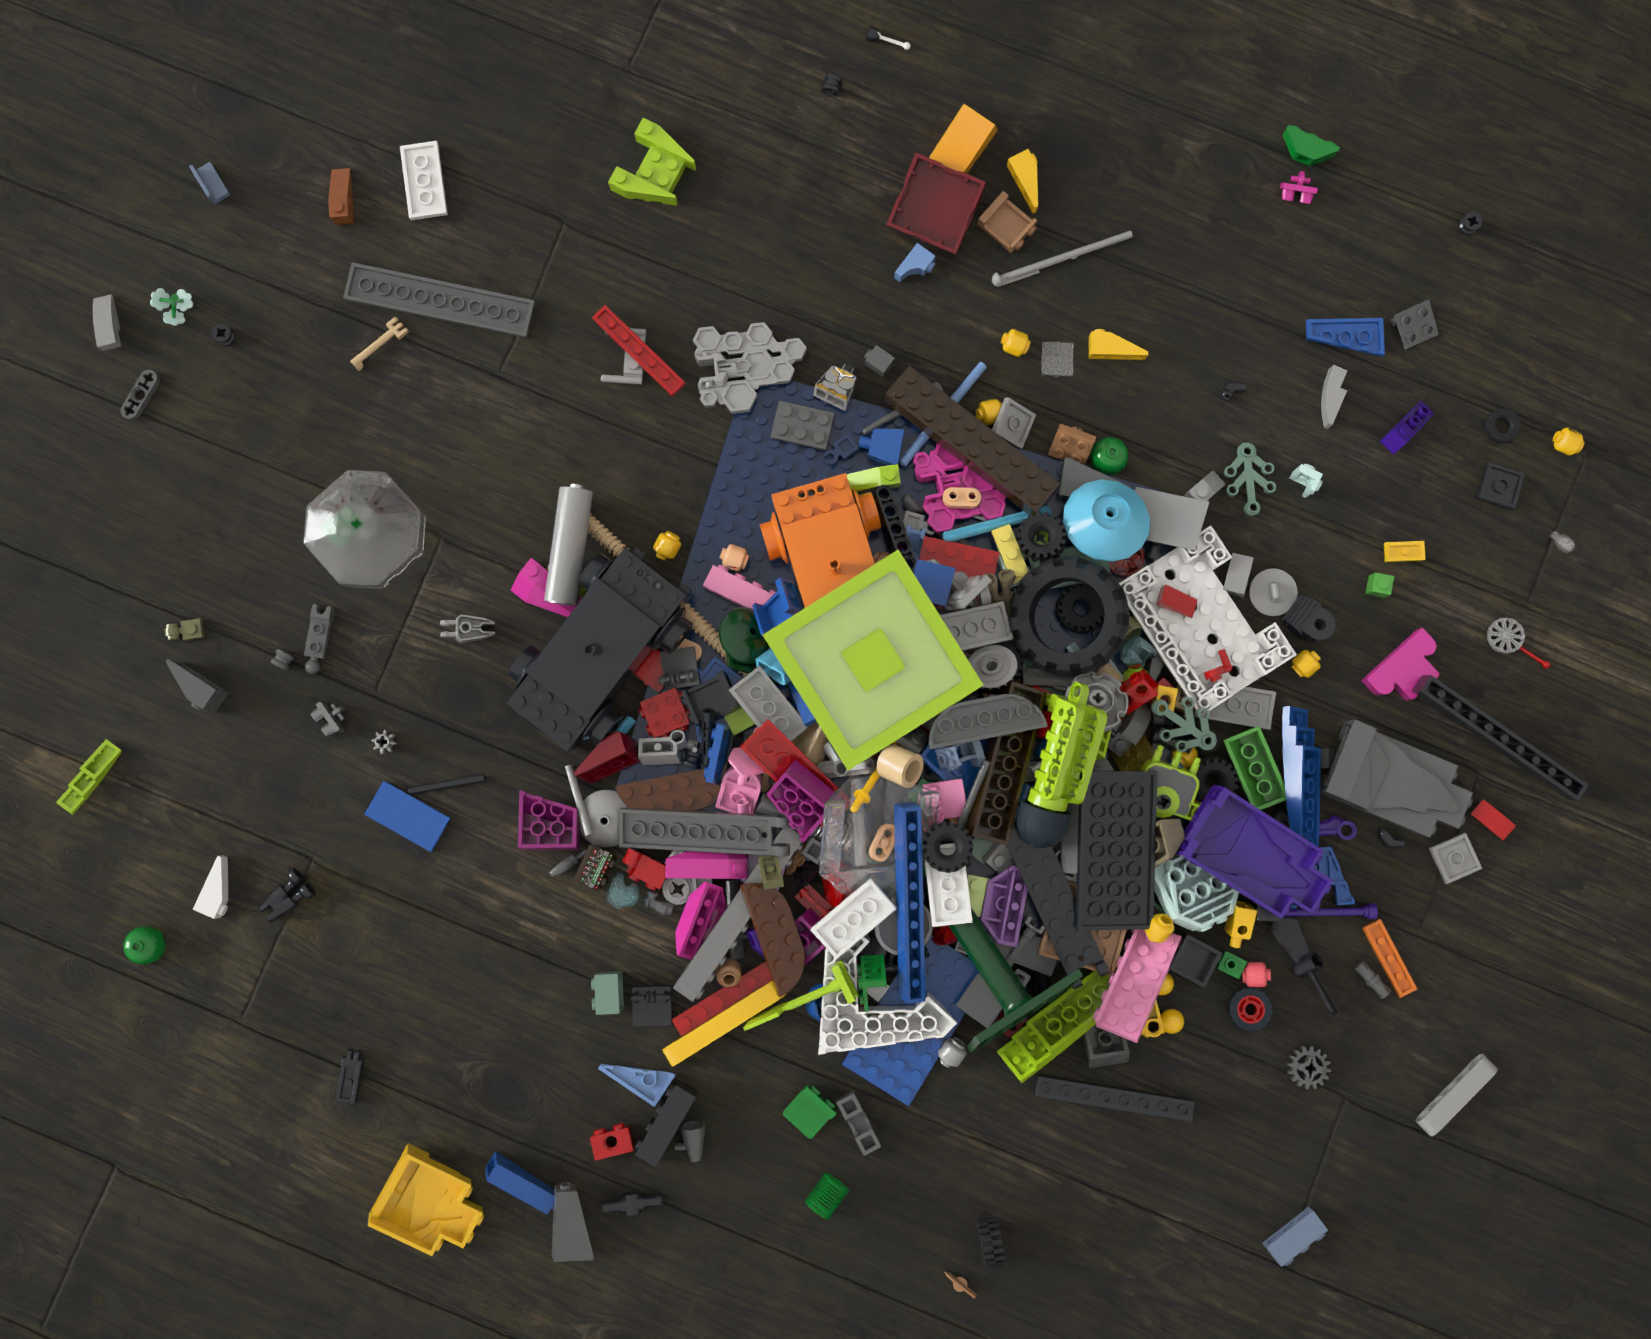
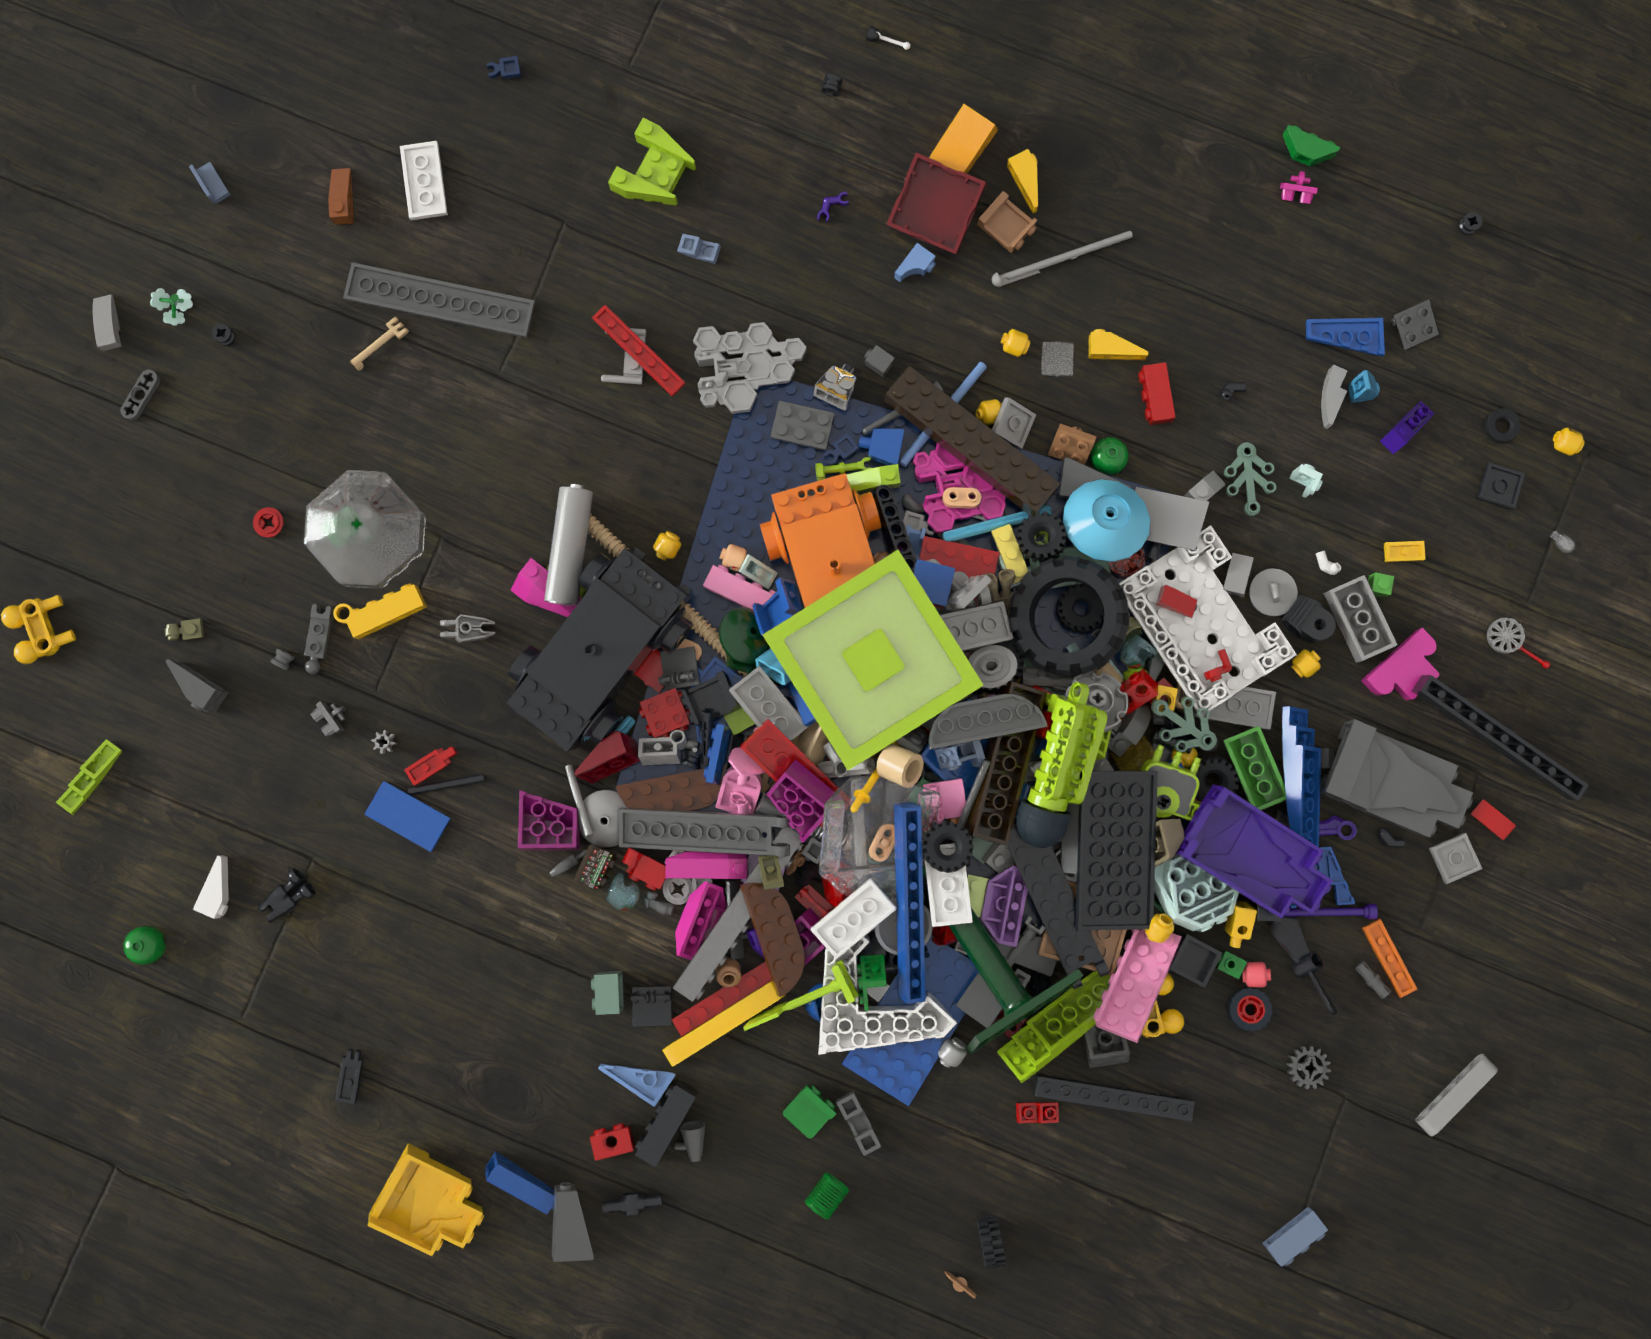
none -> yellow piece [1,595,76,664]
none -> red gear [253,507,284,538]
none -> yellow hinge [333,584,427,639]
none -> red hinge [404,746,458,786]
none -> dark blue plate [487,56,521,79]
none -> sand blue slope [677,234,721,264]
none -> light aqua slope [739,555,777,589]
none -> lime piece [815,457,872,481]
none -> dark purple arm [817,192,849,223]
none -> red slope [1016,1102,1059,1124]
none -> red brick [1138,362,1175,425]
none -> white arm [1316,551,1341,575]
none -> light grey brick [1323,575,1397,663]
none -> dark azure slope [1347,370,1380,403]

